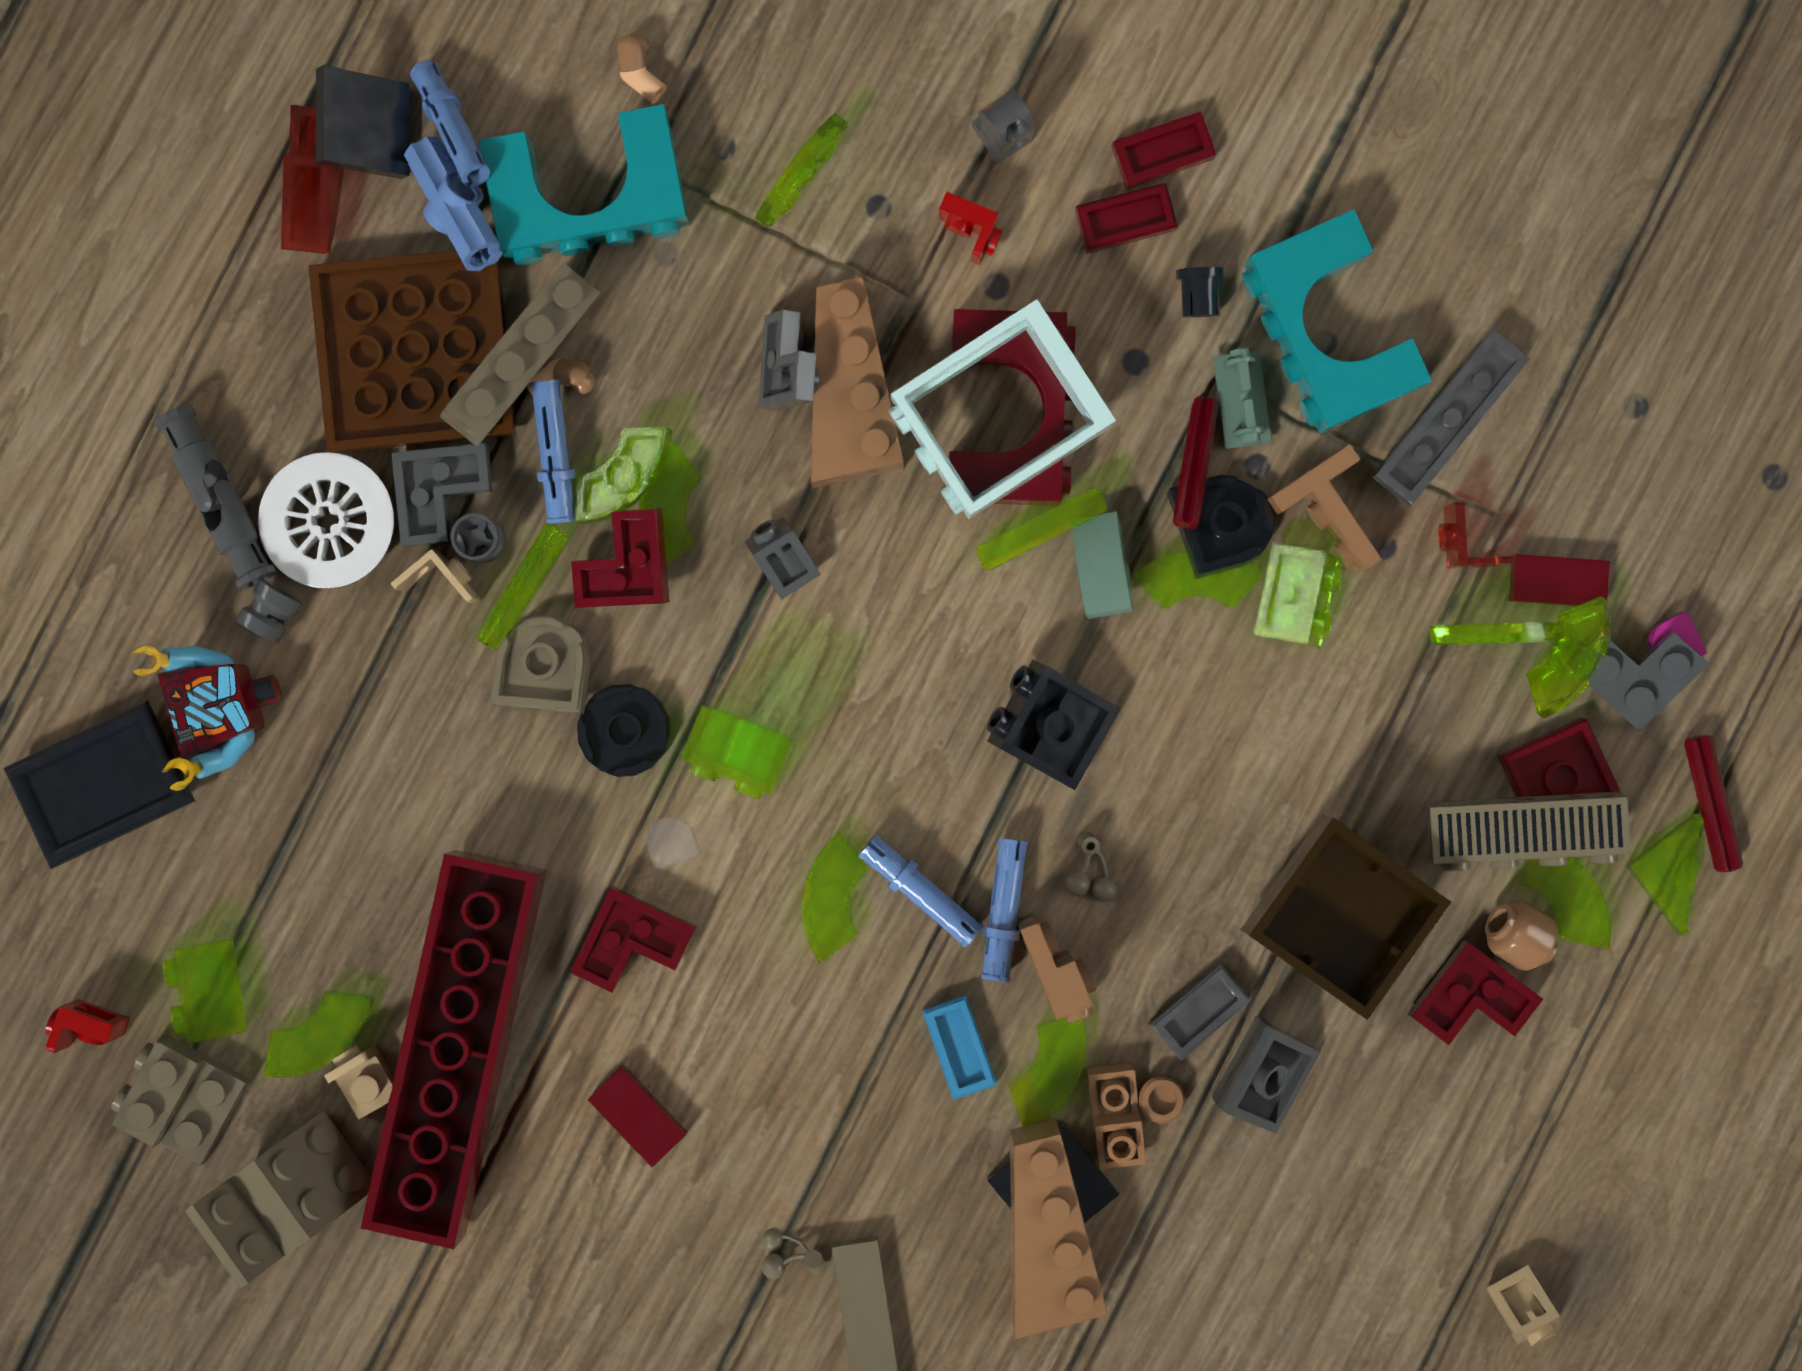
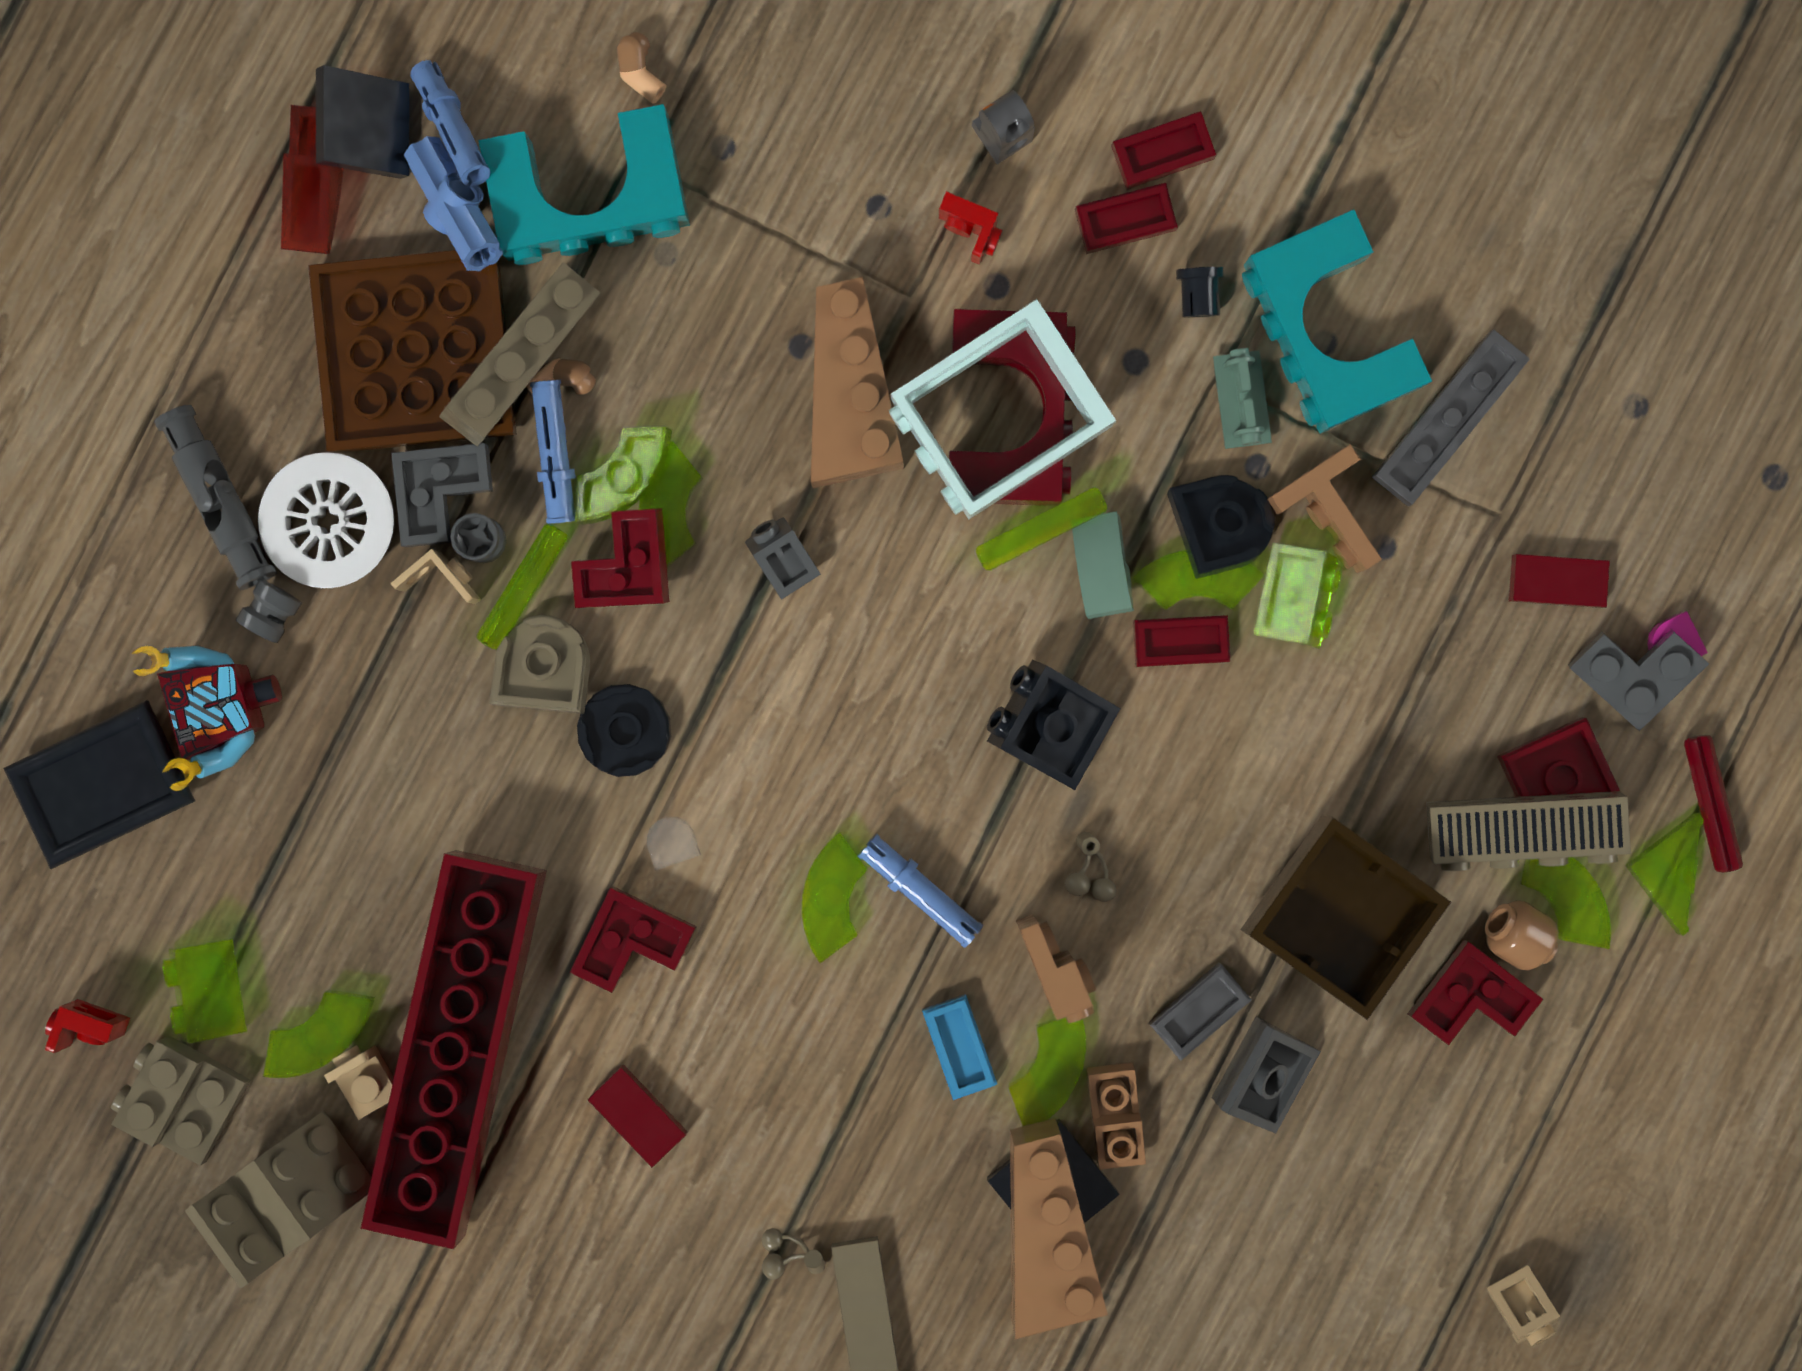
clear neon green brick [681,705,797,799] -> none
clear neon green tile [755,113,848,228] -> none
dark grey plate [758,309,820,411] -> none
medium blue pin [980,838,1028,982] -> none
medium nougat tile [1137,1074,1186,1124] -> none
dark red axle [1173,396,1219,530] -> none
clear neon green tile [1430,622,1564,645] -> none
clear red bracket [1438,502,1515,569] -> none
clear neon green tile [1526,596,1611,718] -> none
none -> dark red tile [1133,615,1231,667]

